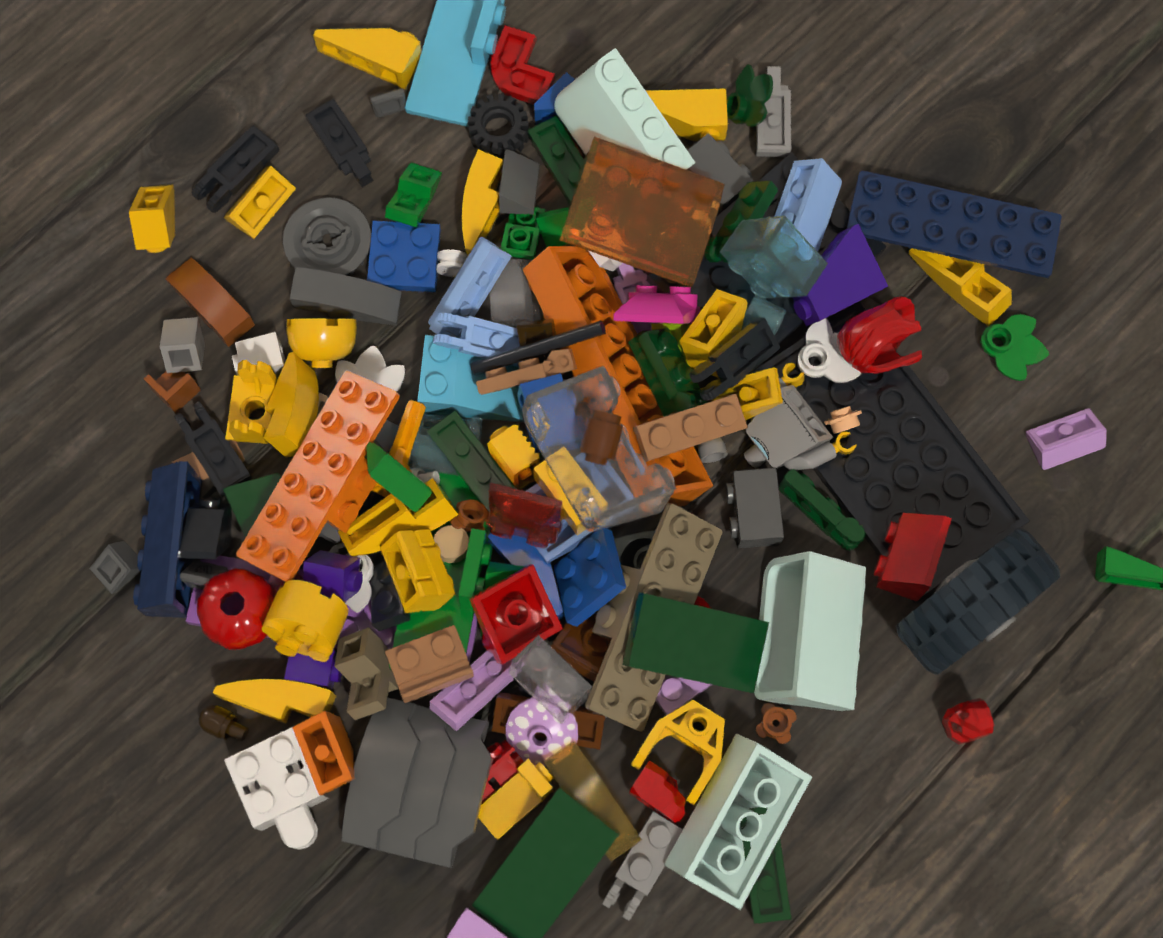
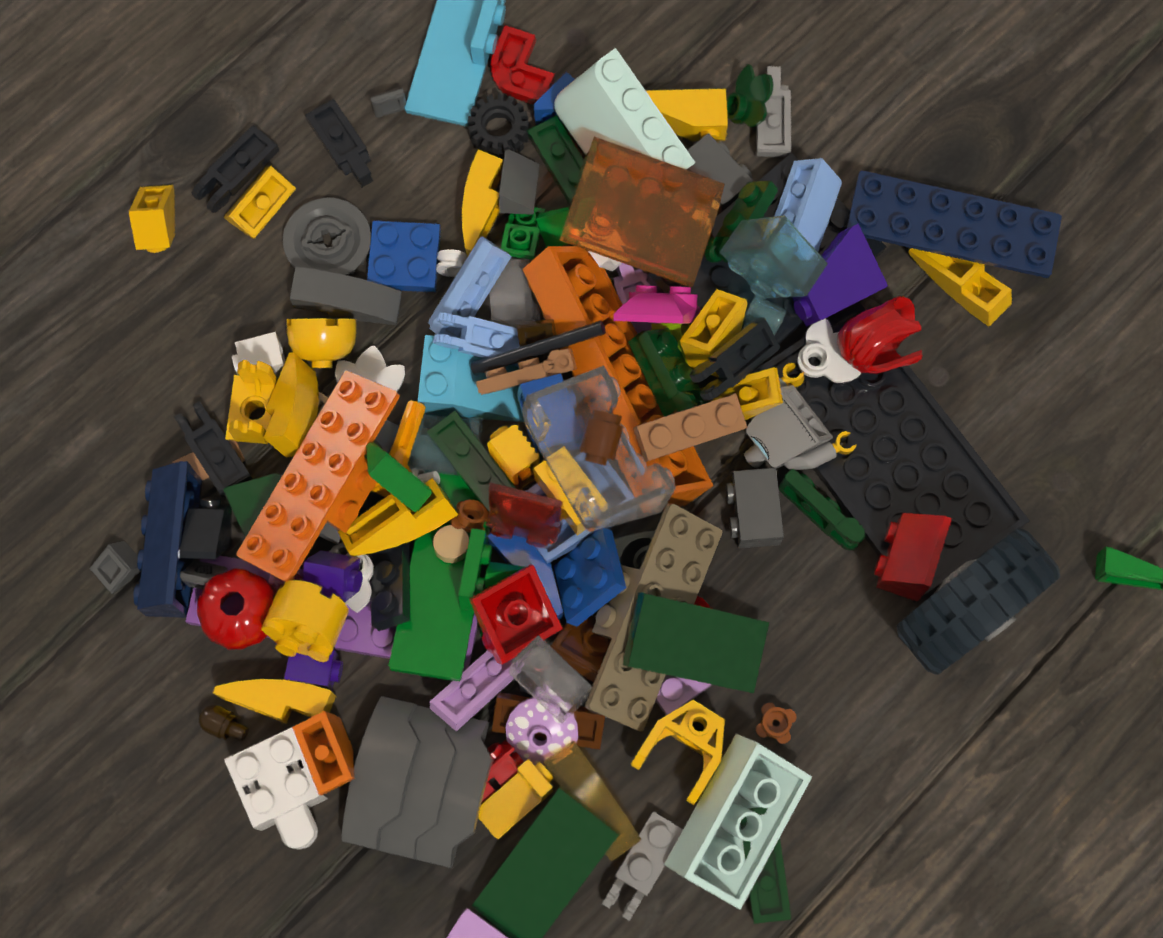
dark orange panel [143,371,201,414] -> none
light grey brick [160,317,205,373] -> none
dark orange slope [165,257,255,347] -> none
yellow slope [313,28,422,89] -> none
dark tan brick [334,627,398,720] -> none
yellow brick [380,529,455,613] -> none
green slope [385,163,442,228] -> none
medium nougat plate [385,625,474,703] -> none
red rock [629,760,686,823] -> none
light grey hinge [698,438,728,463] -> none
light aqua windscreen [754,551,866,711] -> none
light nougat plate [824,406,862,434] -> none
red rock [942,698,994,745] -> none
green plate [981,314,1049,381] -> none
lavender slope [1026,408,1107,470] -> none

